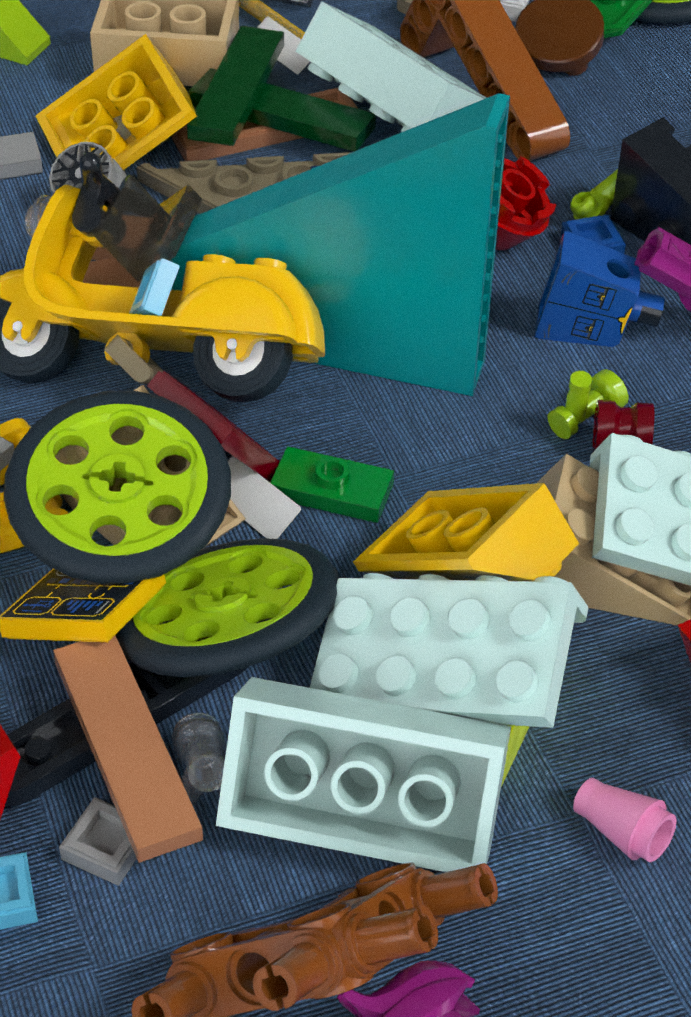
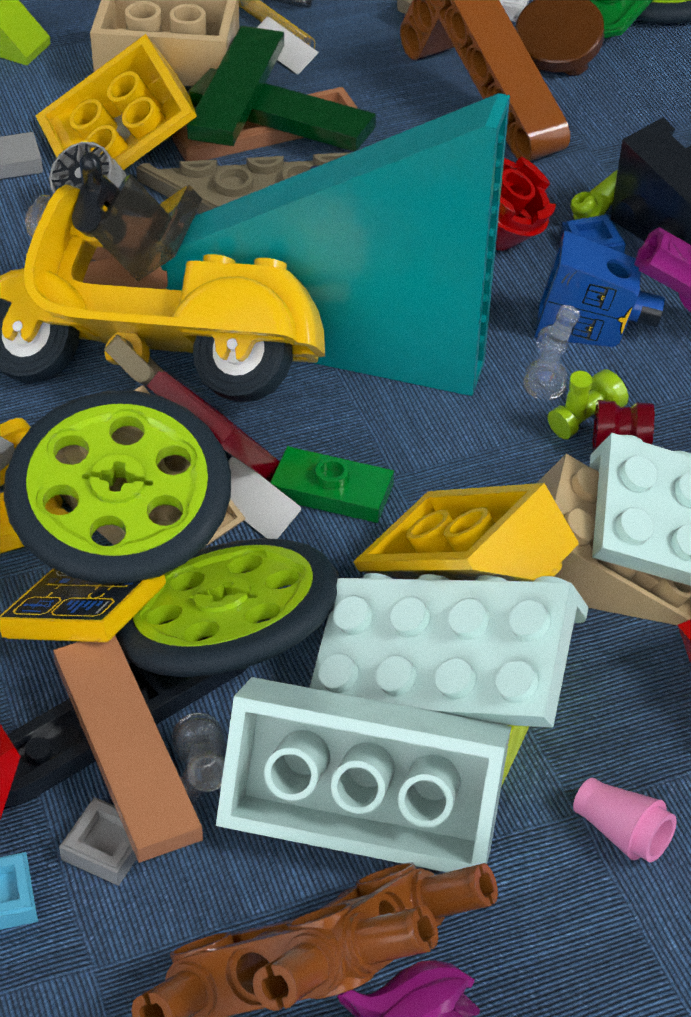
medium azure tile [129,258,180,316] -> none
light aqua brick [296,1,487,132] -> none
none -> clear piece [523,305,580,400]

